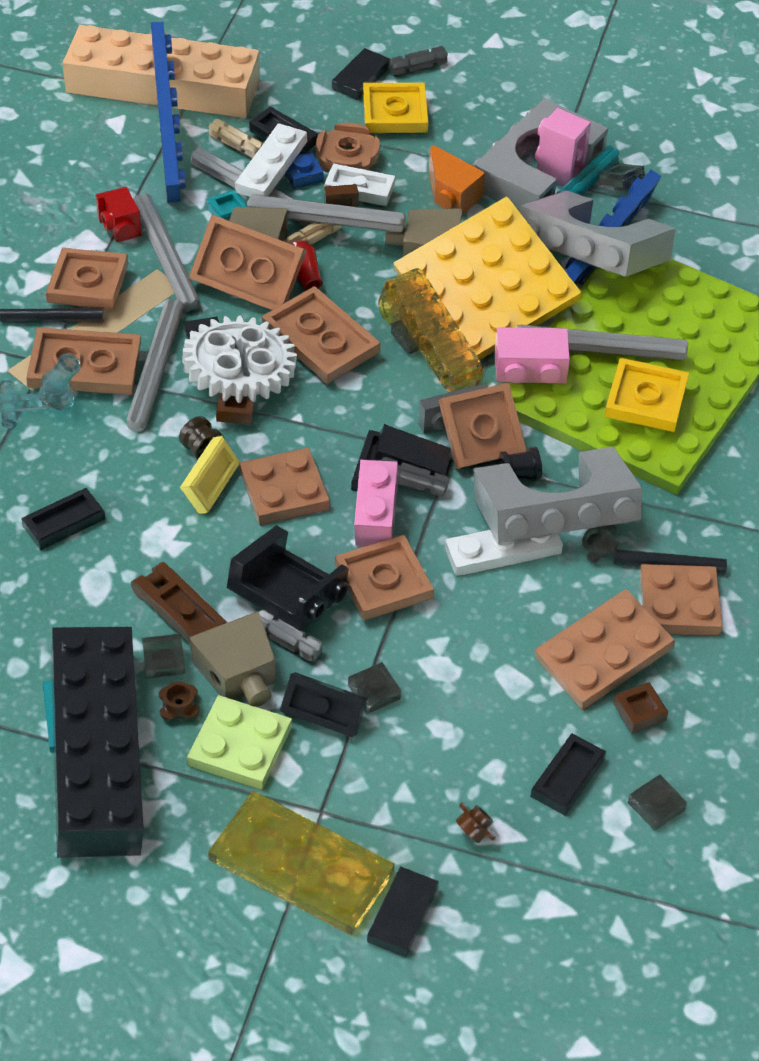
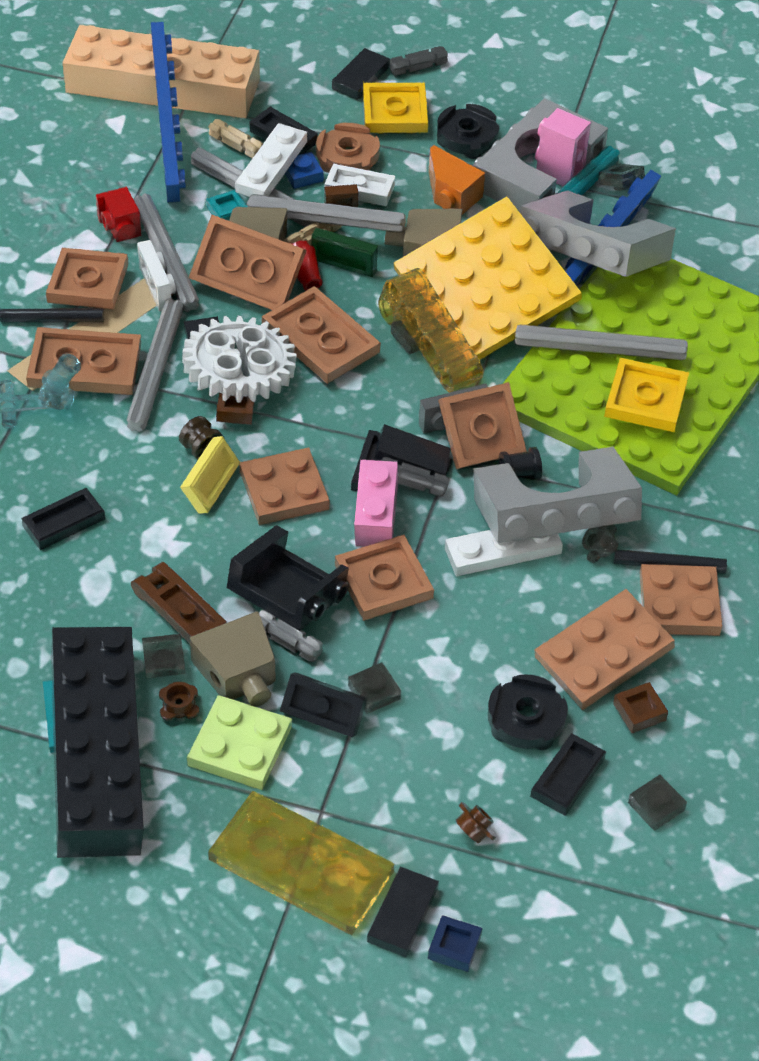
bright pink brick [495,327,570,383] -> none
none -> white plate [137,240,176,312]
none -> dark green tile [311,227,378,277]
none -> dark blue plate [428,915,482,972]
none -> black plate [437,104,500,159]
none -> black plate [487,674,568,750]

